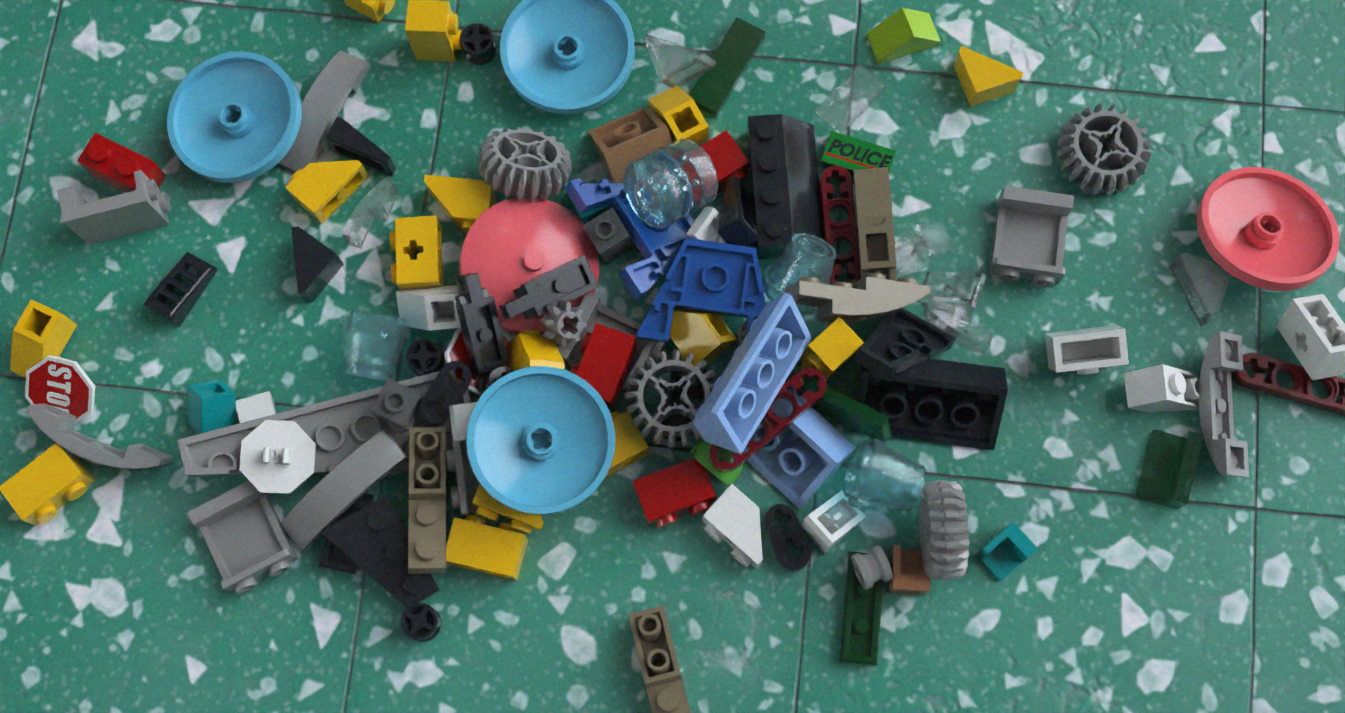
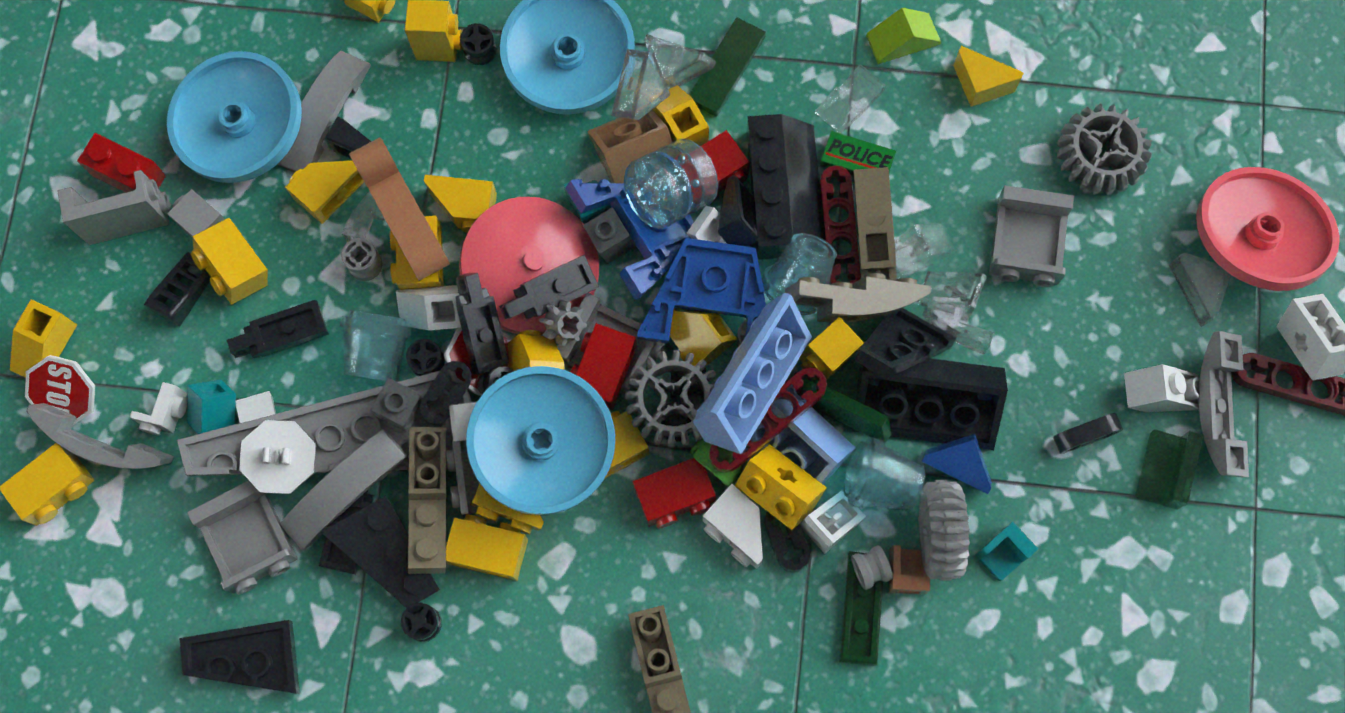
black slope [291,226,344,303] -> none
light grey gear [478,127,572,202] -> none
white brick [1045,325,1129,375] -> none
none -> white bracket [129,382,187,435]
none -> light grey brick [167,189,225,237]
none -> black wing [179,620,300,694]
none -> yellow brick [191,218,268,305]
none -> black hinge [227,300,329,358]
none -> light grey wheel [341,238,383,281]
none -> nougat beam [349,137,450,281]
none -> clear slope [611,49,670,120]
none -> yellow brick [735,444,827,530]
none -> blue slope [922,434,991,494]
none -> black beam [1053,413,1123,454]

